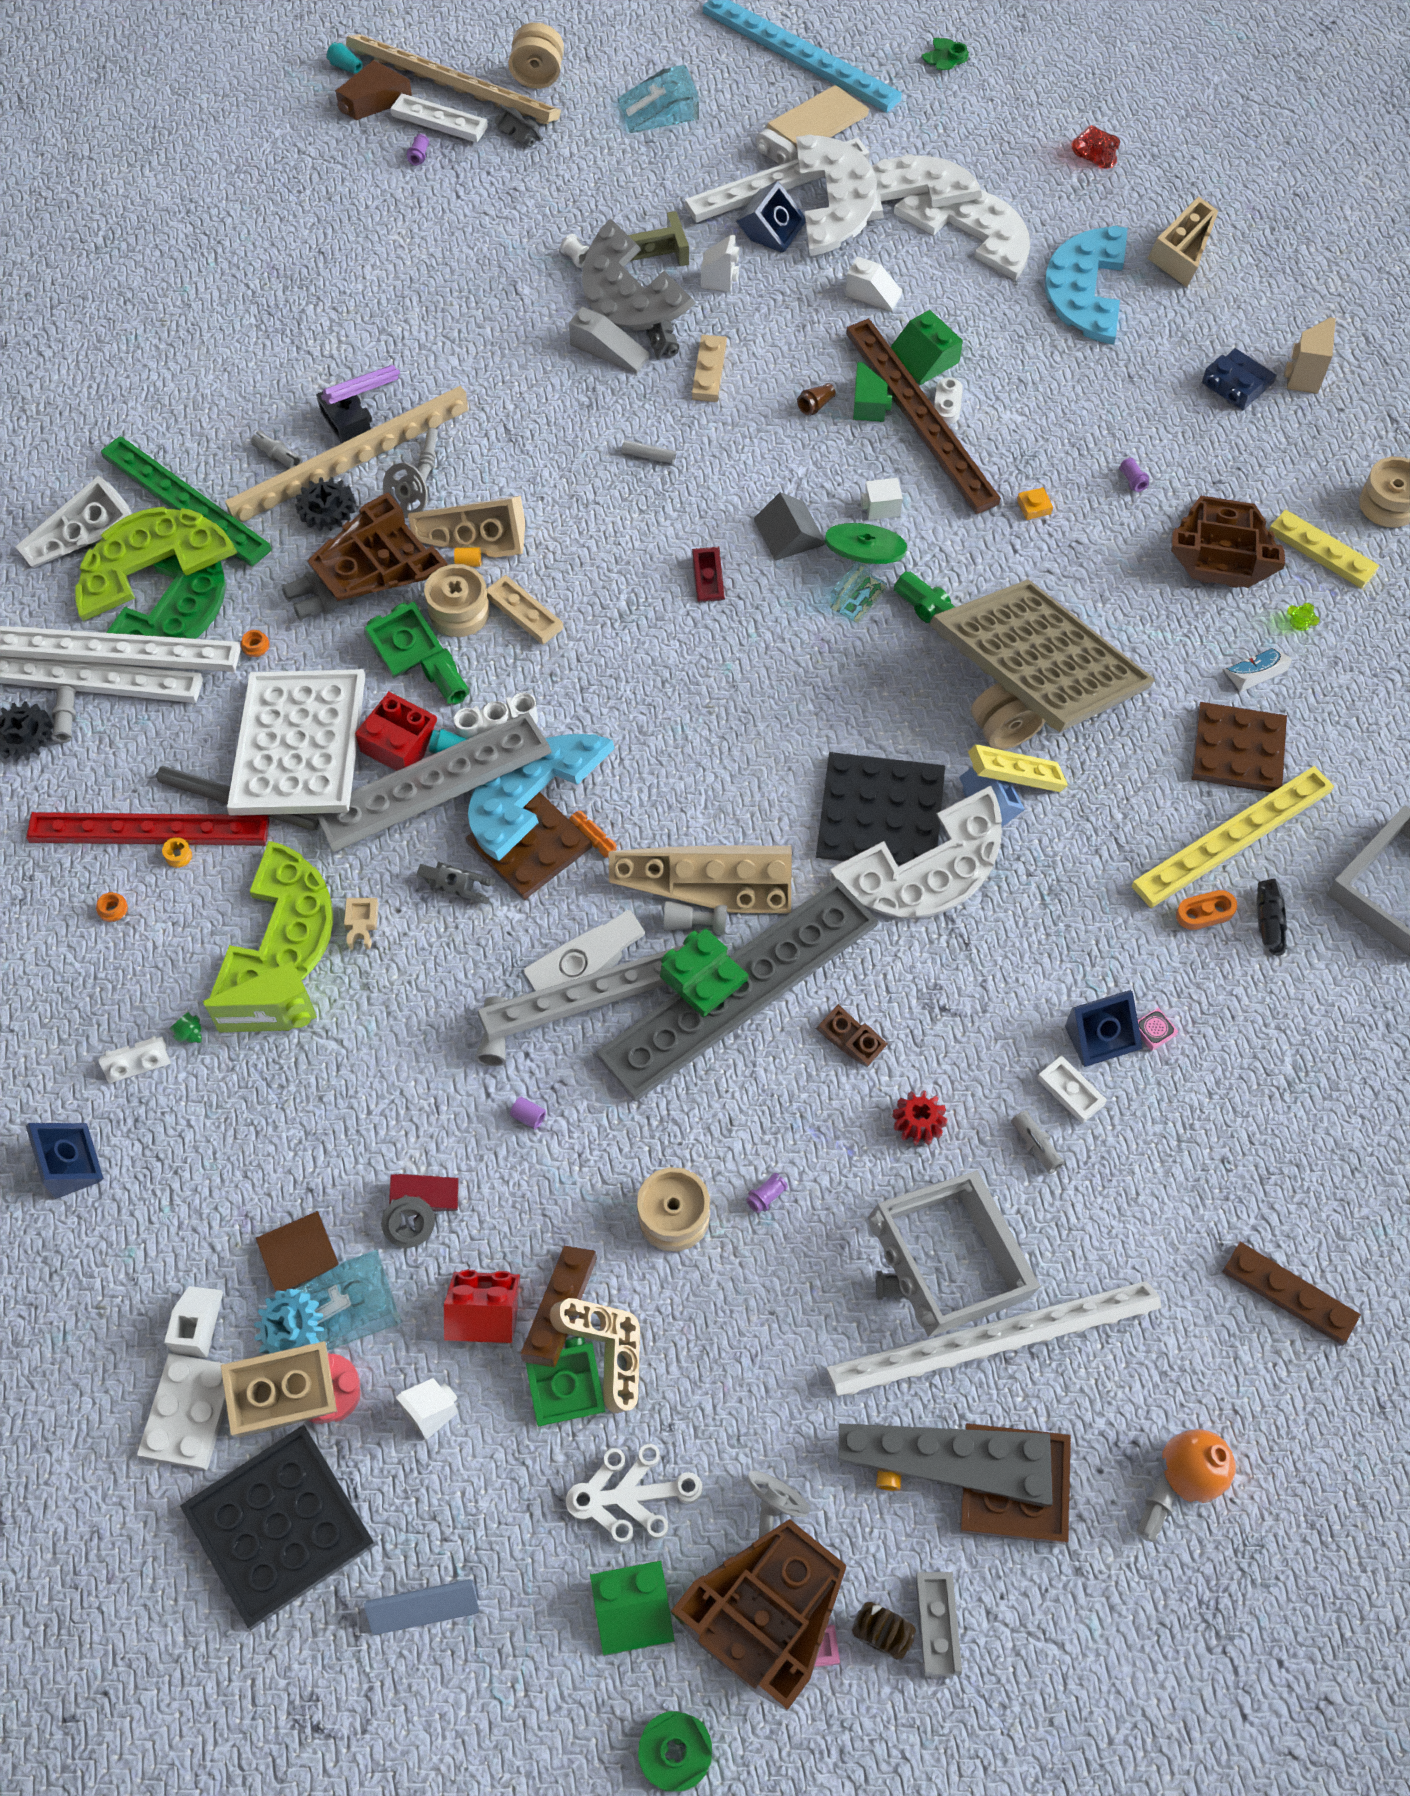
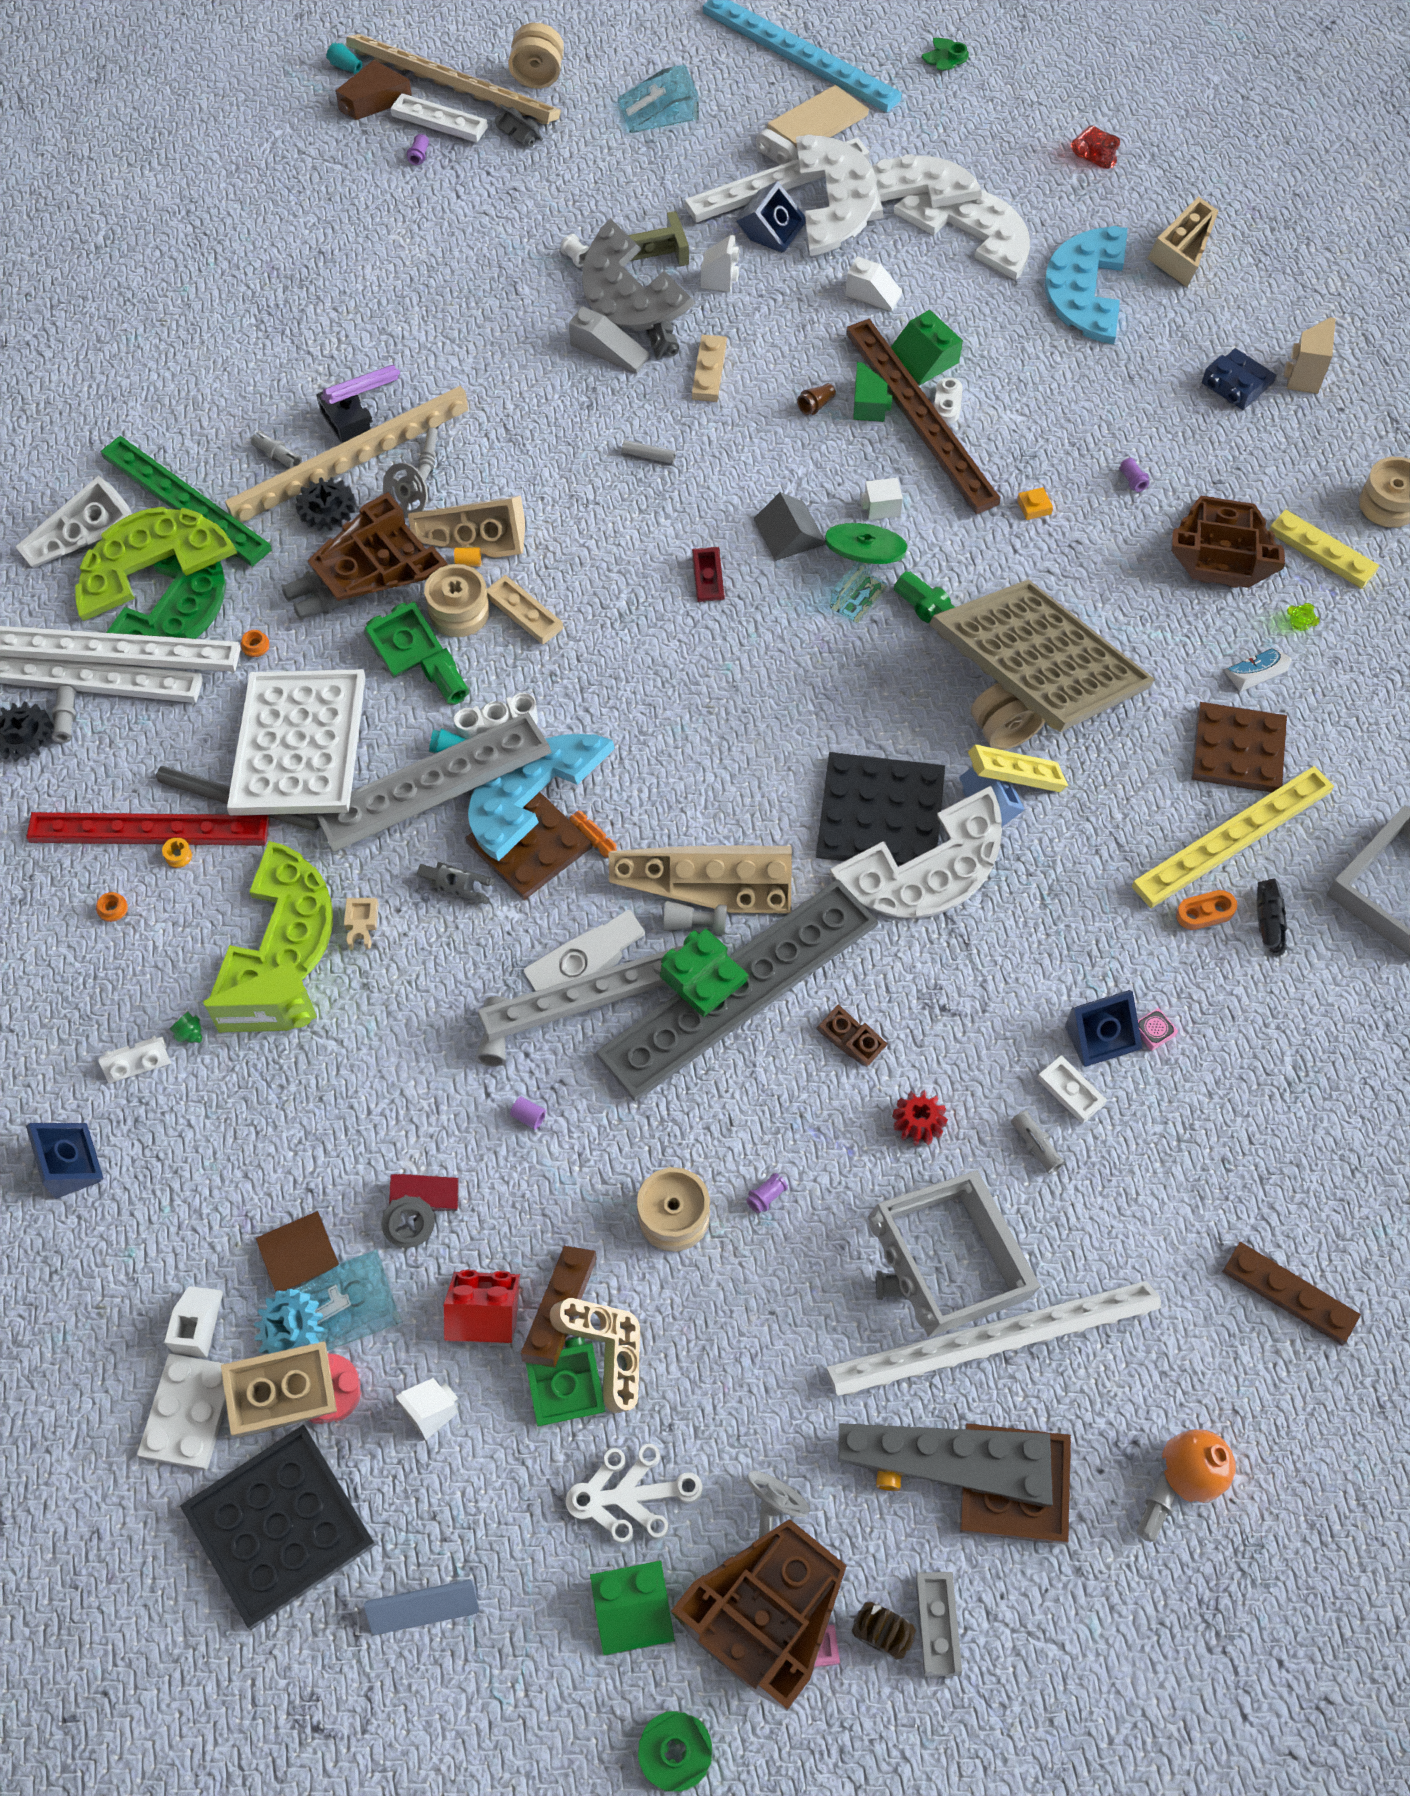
red slope [355,691,437,771] -> none

